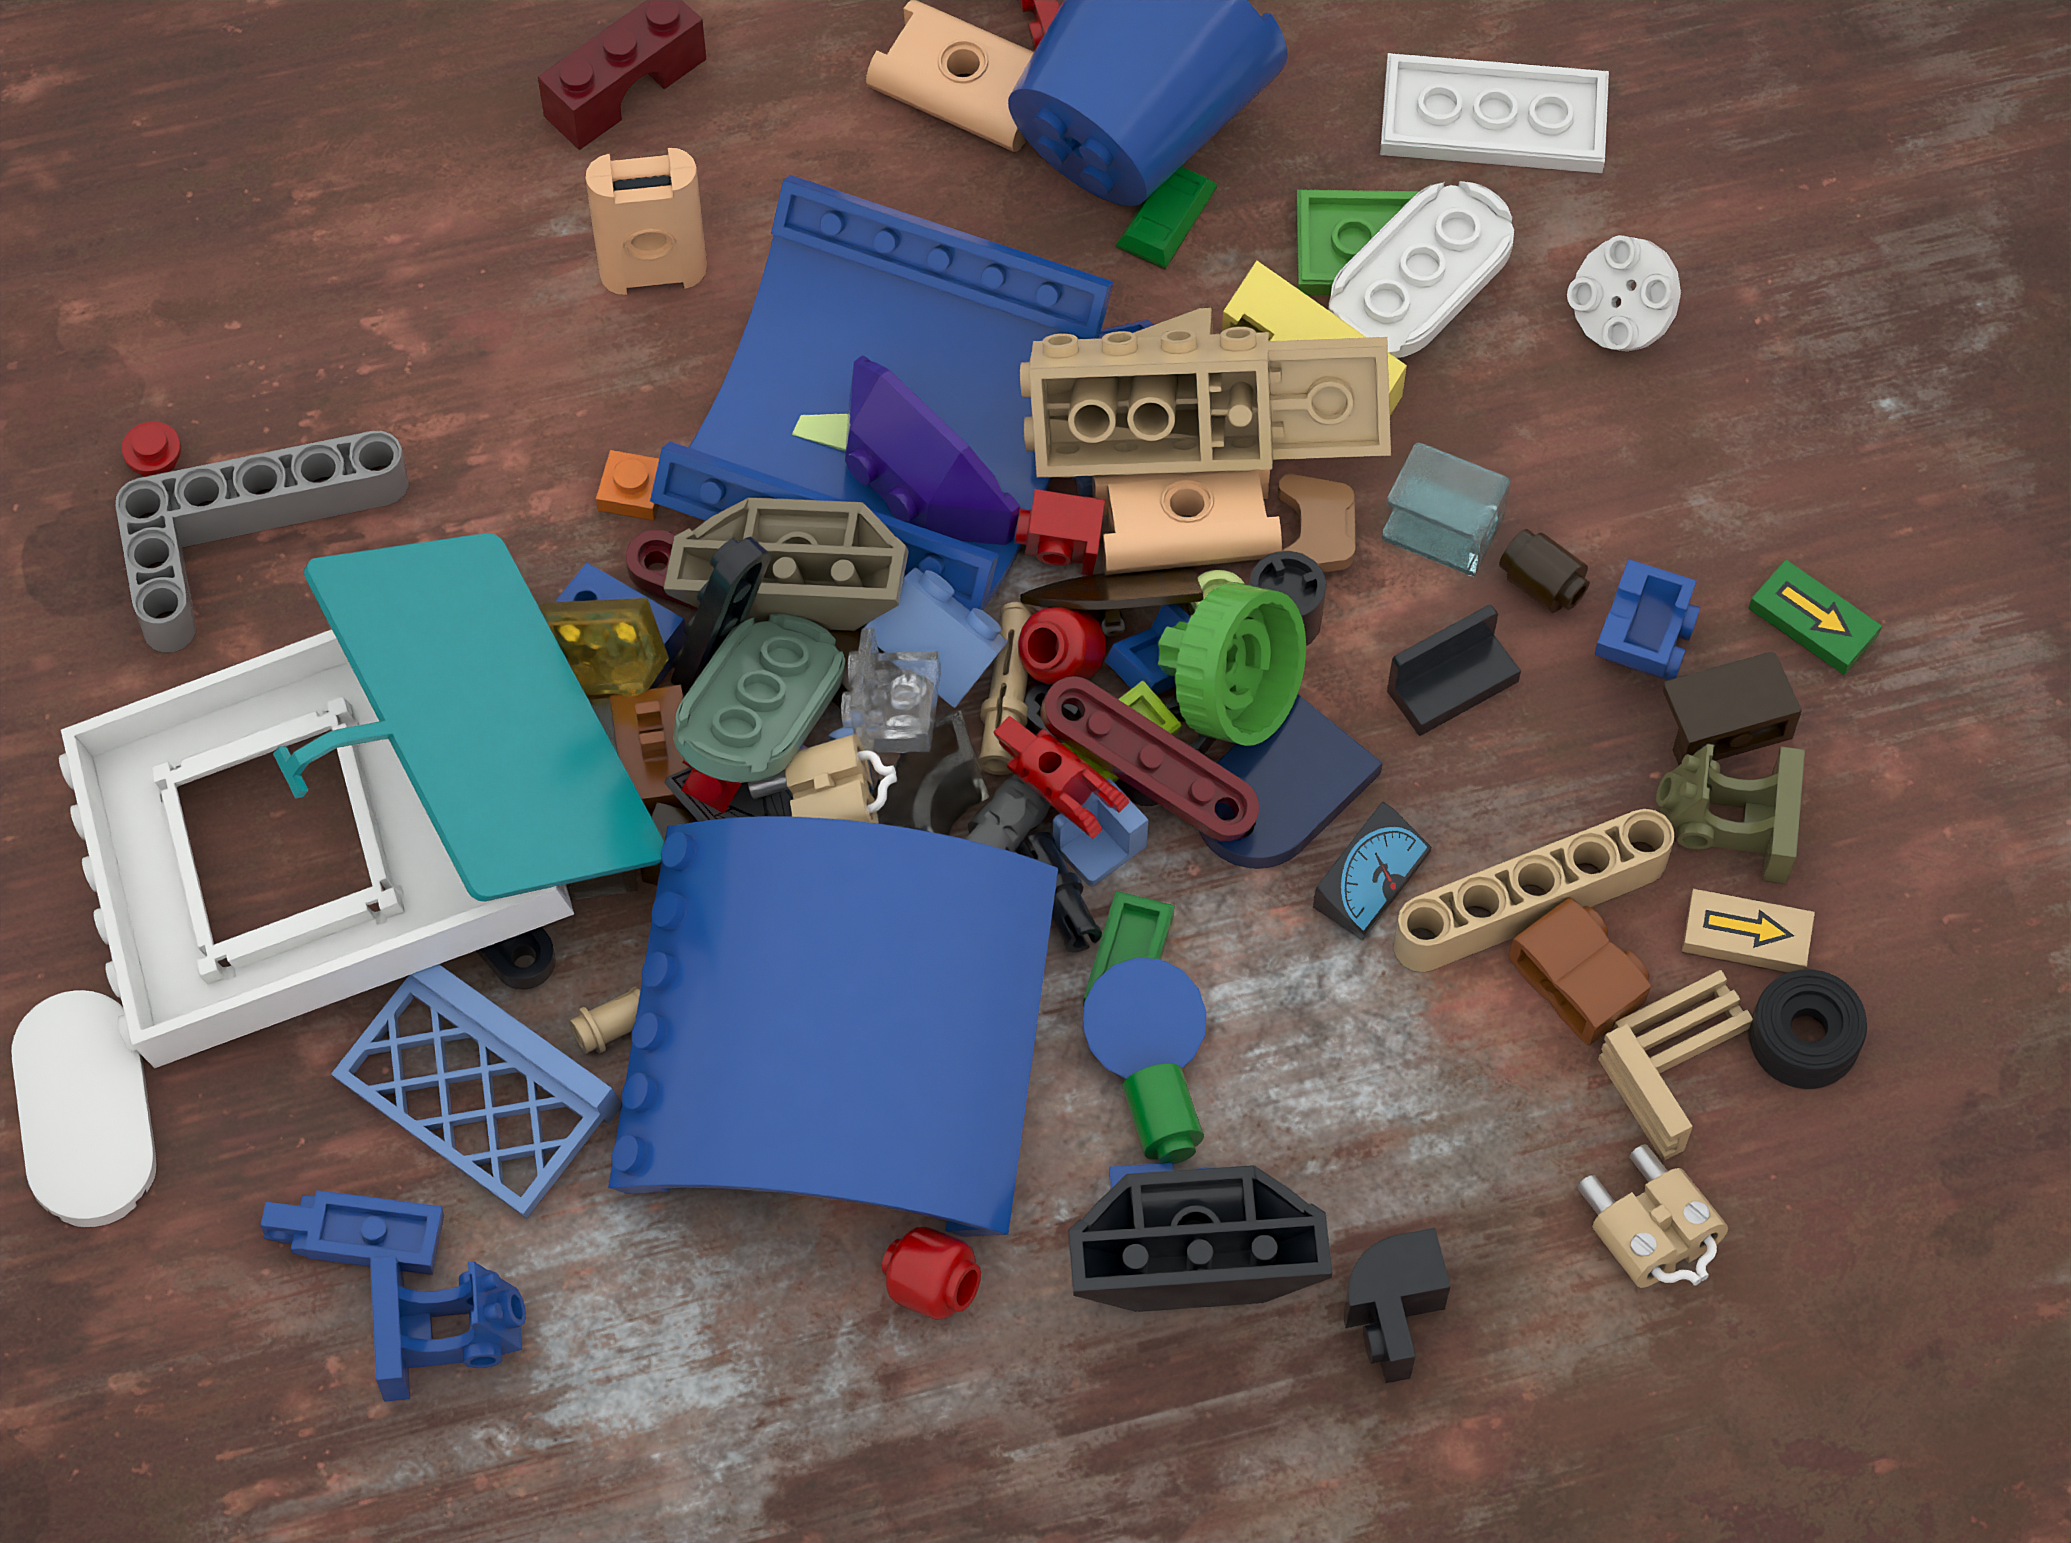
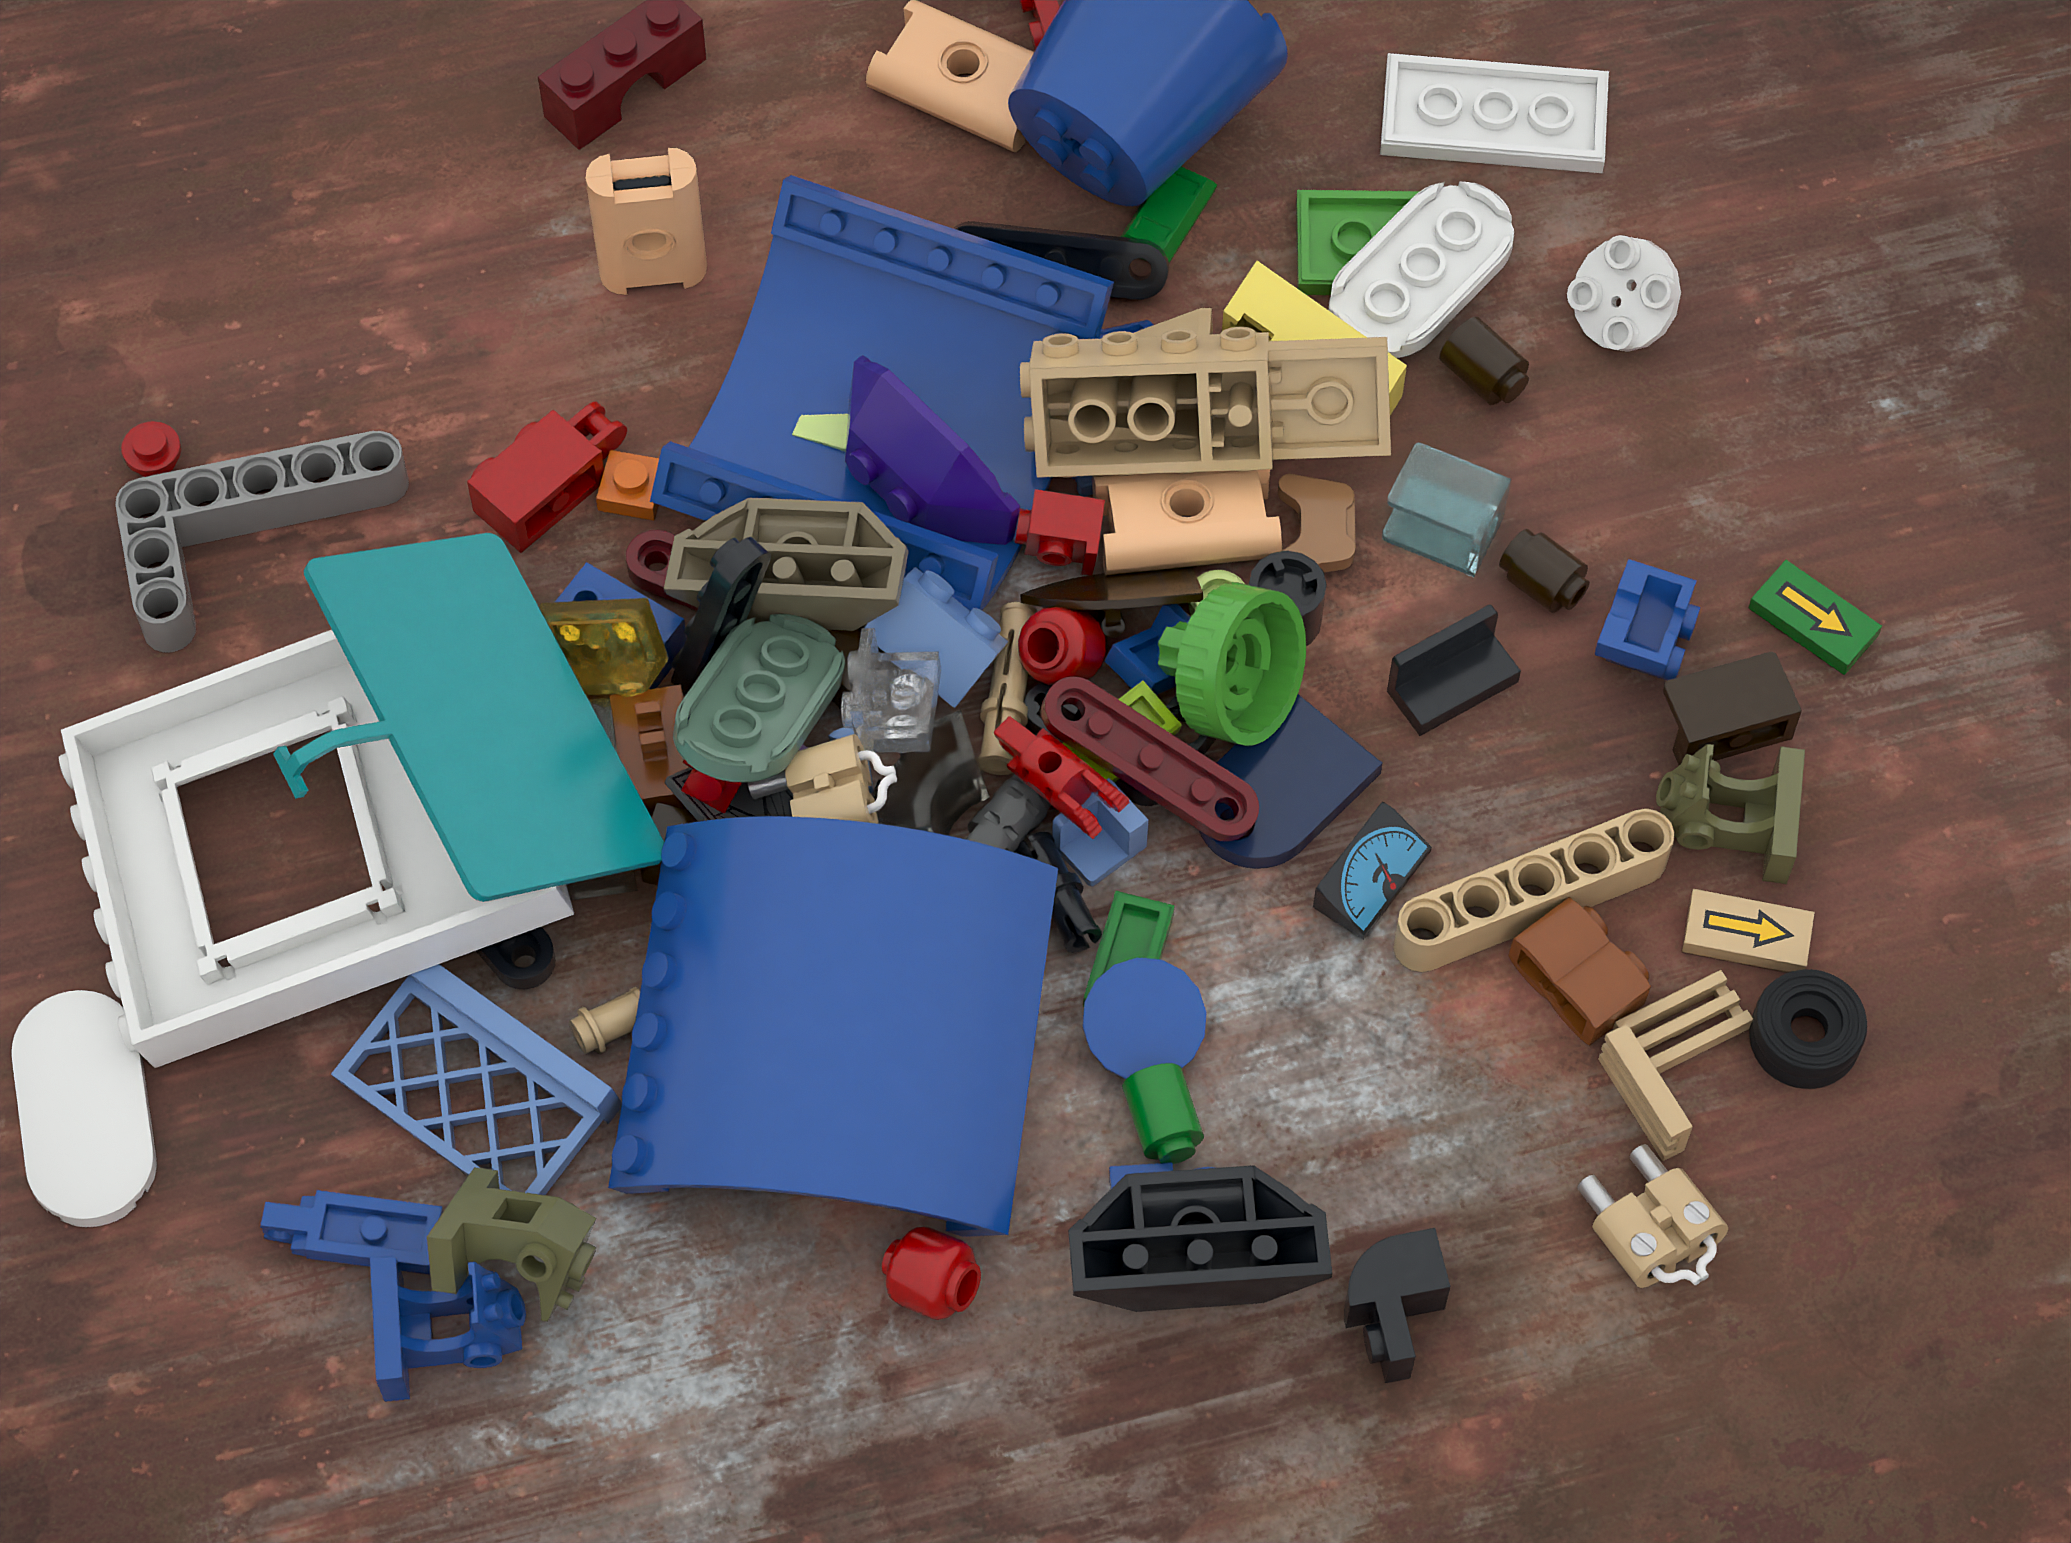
none -> olive tile [427,1167,597,1322]
none -> red brick [467,402,627,553]
none -> black plate [953,221,1169,300]
none -> dark brown brick [1439,317,1529,405]

